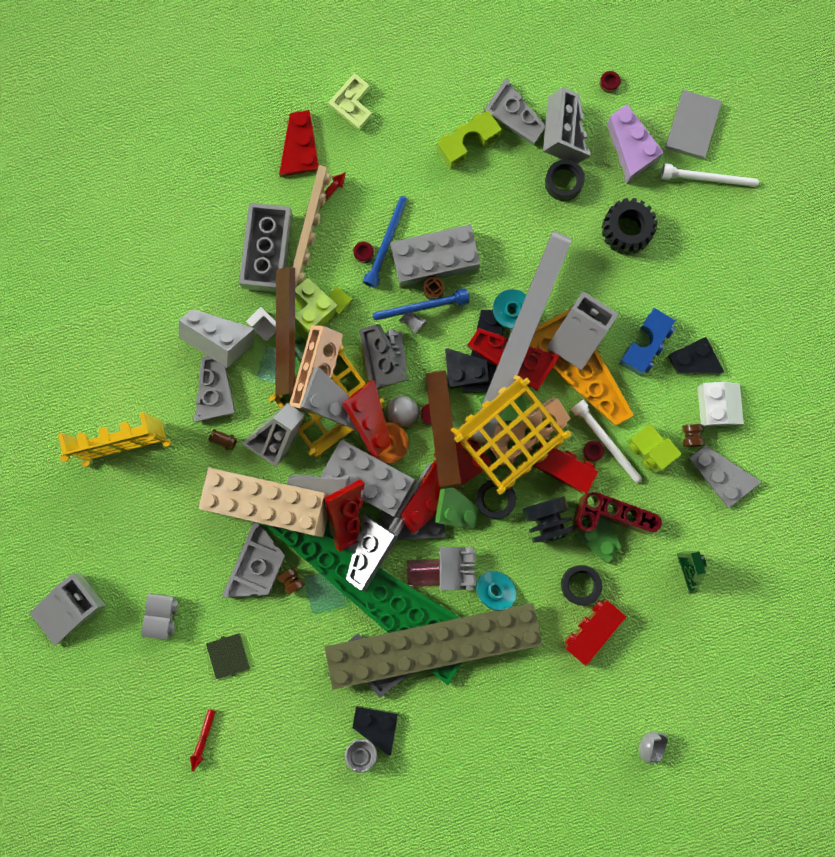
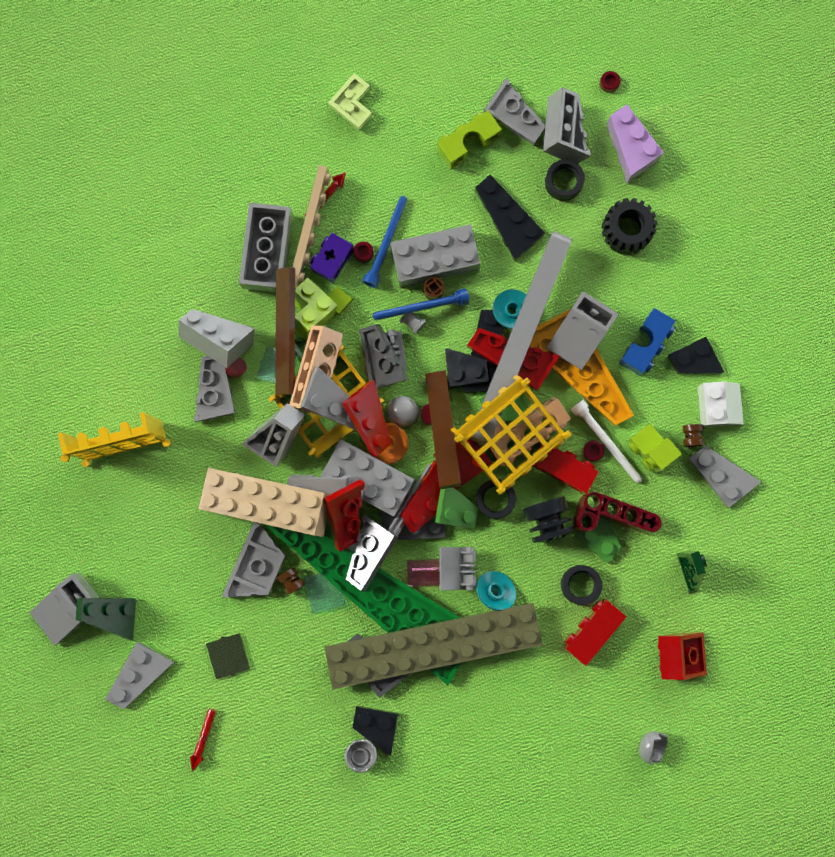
light grey brick [141,593,179,640] -> none
reddish brown pin [209,429,237,450] -> none
white panel [246,307,276,341] -> none
red wing [279,110,319,177] -> none
white piece [661,163,759,187] -> none
light grey tile [665,90,722,160] -> none
none -> dark green wing [76,598,136,641]
none -> light grey wing [105,642,174,709]
none -> dark red tile [225,357,247,378]
none -> dark purple brick [310,233,354,284]
none -> black wing [475,174,545,262]
none -> red slope [658,632,707,680]

